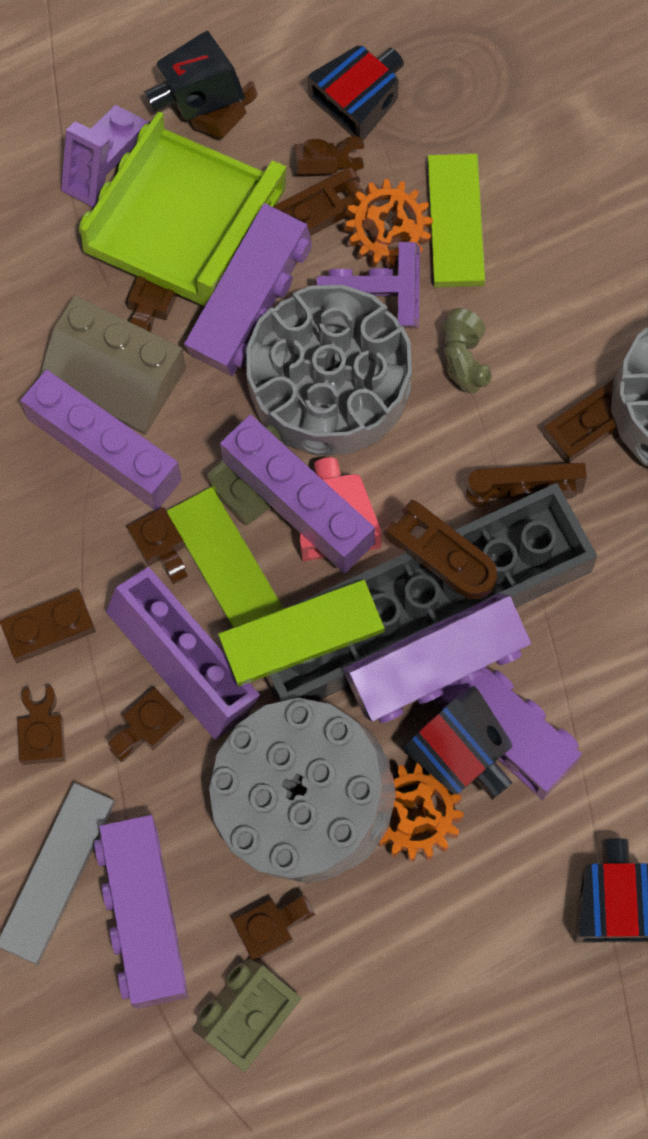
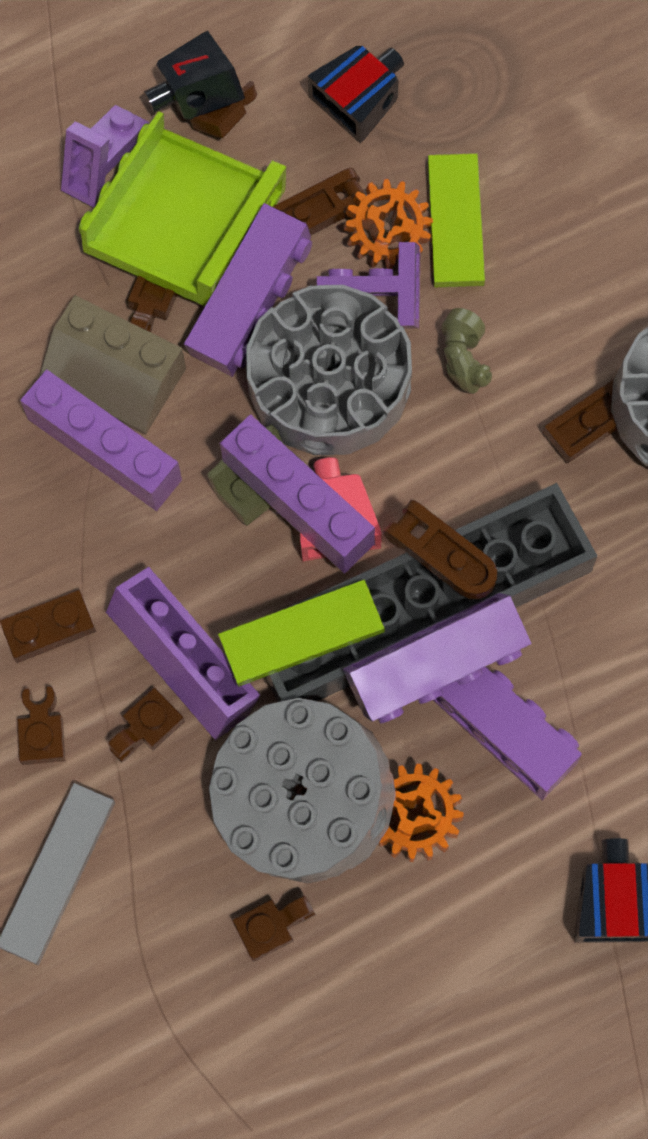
medium lavender brick [94,815,189,1009] -> none
reddish brown plate [127,507,188,585] -> none
lime piece [167,487,284,628] -> none
olive bracket [193,958,302,1072] -> none
reddish brown plate [294,136,364,174] -> none
torso [402,685,513,800] -> none
reddish brown plate [466,462,587,507] -> none

